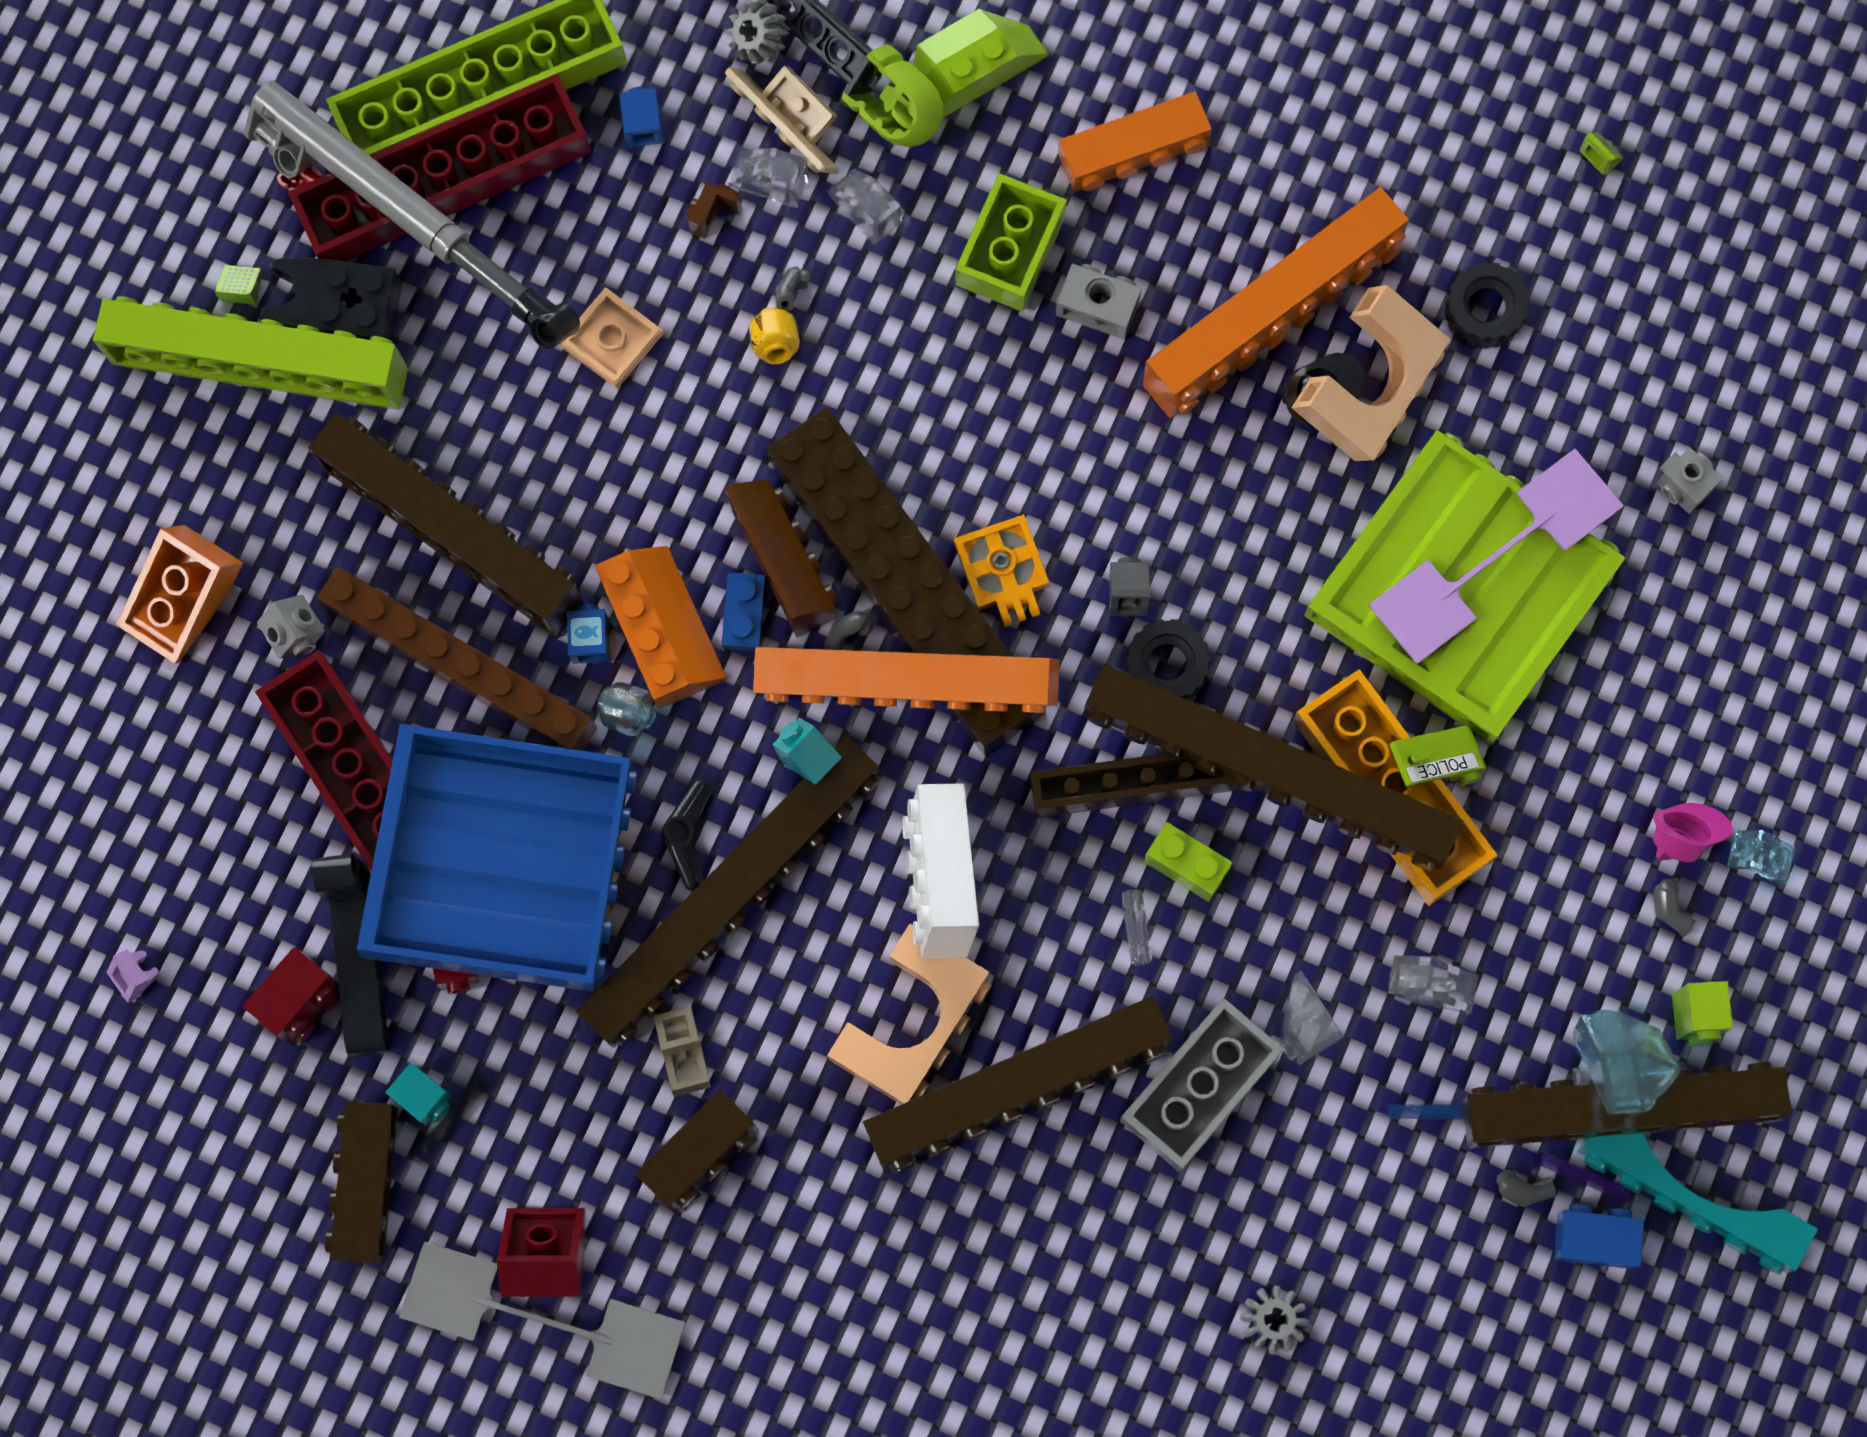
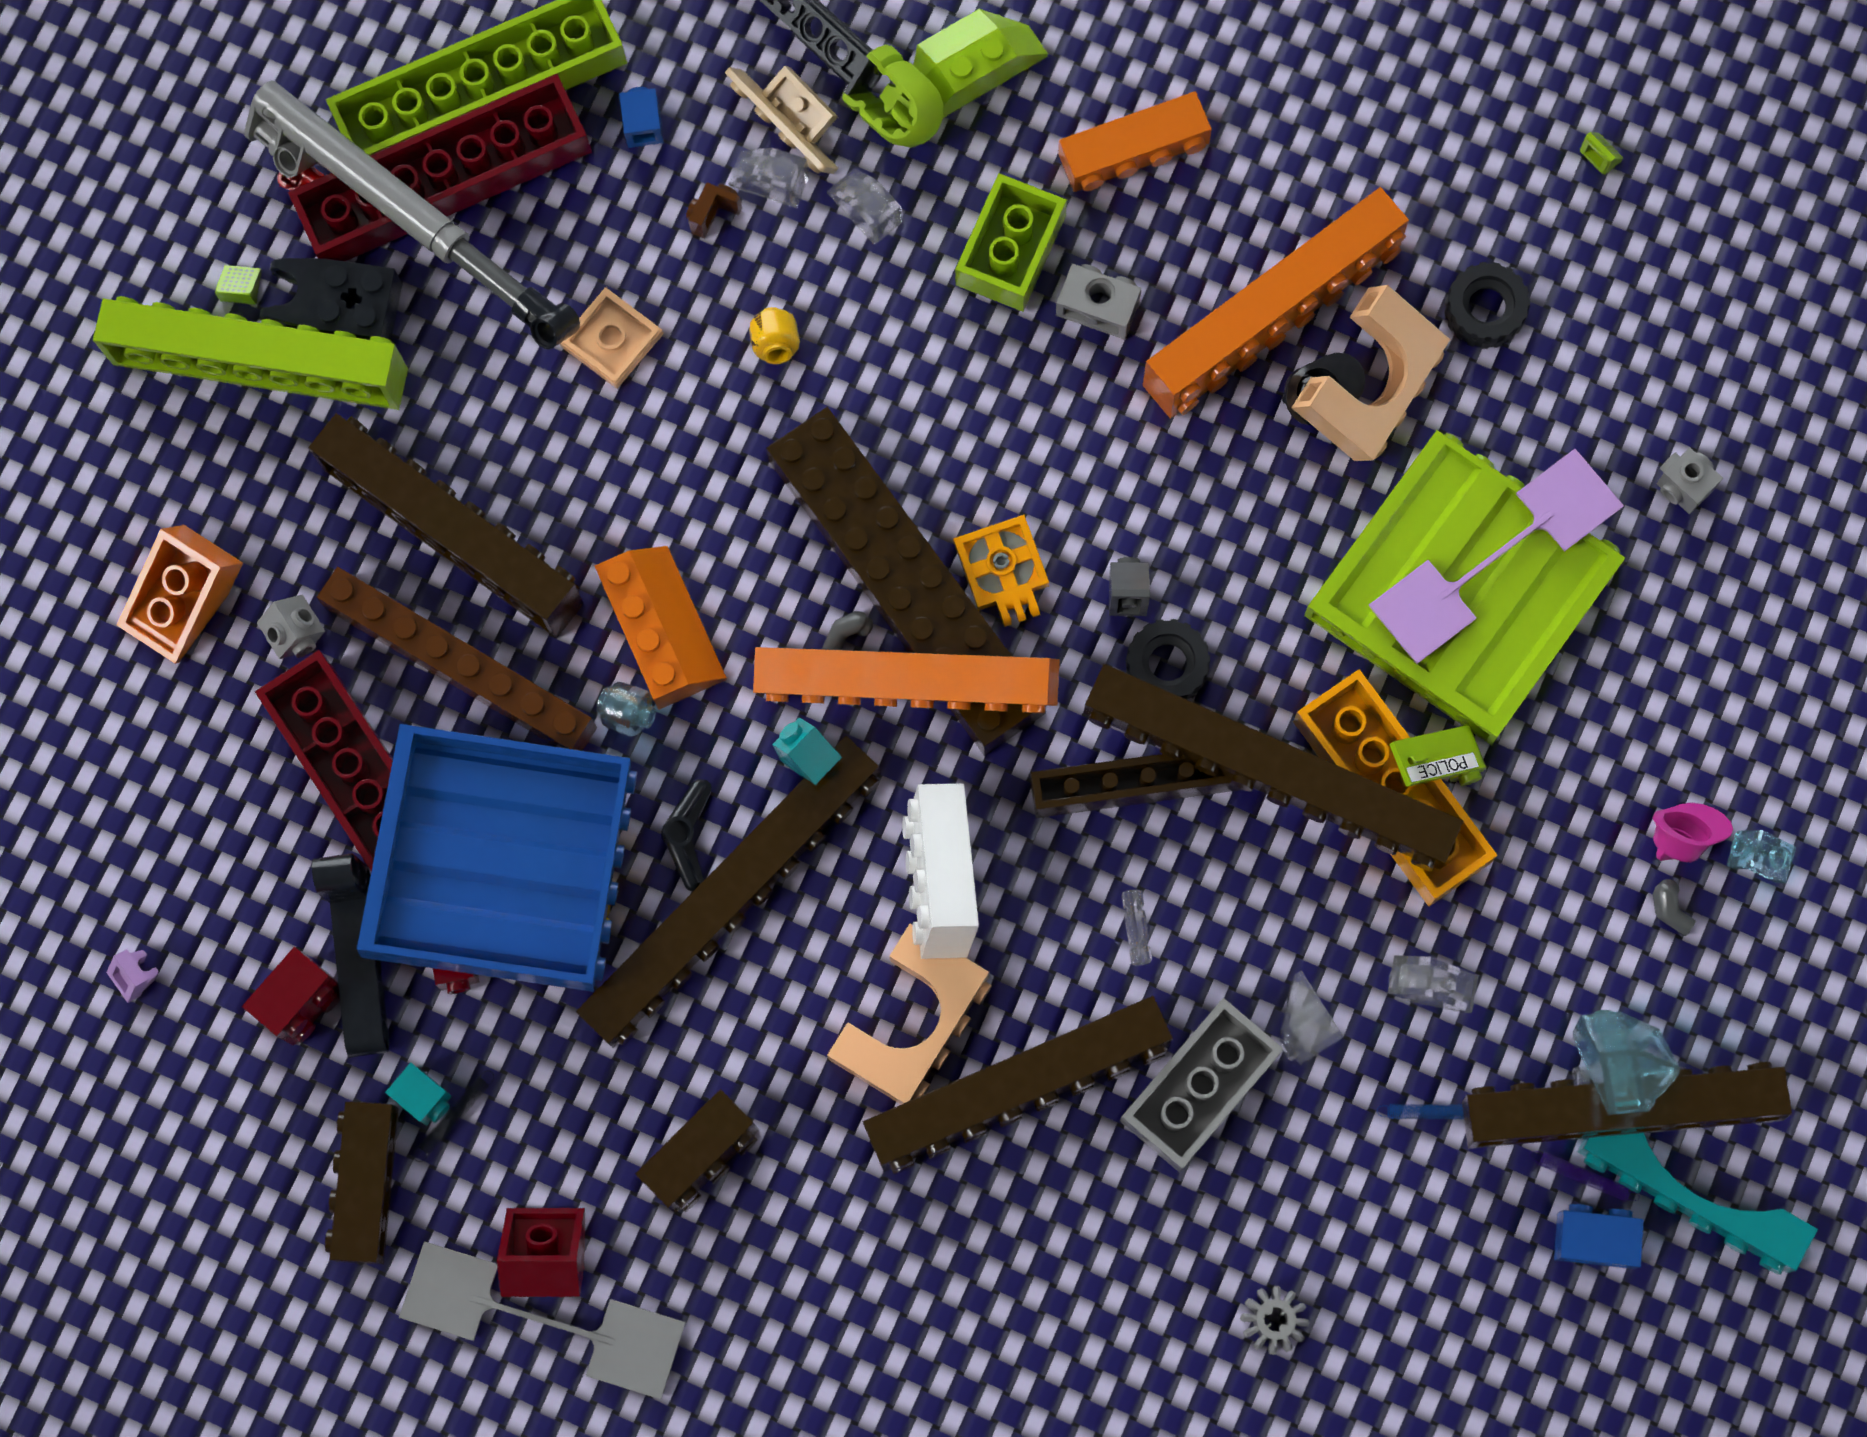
blue brick [567,604,610,664] -> none
dark tan slope [653,1006,711,1097] -> none
blue plate [721,573,766,651] -> none
light grey gear [725,0,789,64] -> none
reddish brown slope [725,479,839,638] -> none
dark grey arm [775,266,810,312] -> none
lime brick [1144,822,1232,902] -> none
dark grey arm [1496,1170,1556,1207] -> none
lime brick [1672,981,1733,1046] -> none

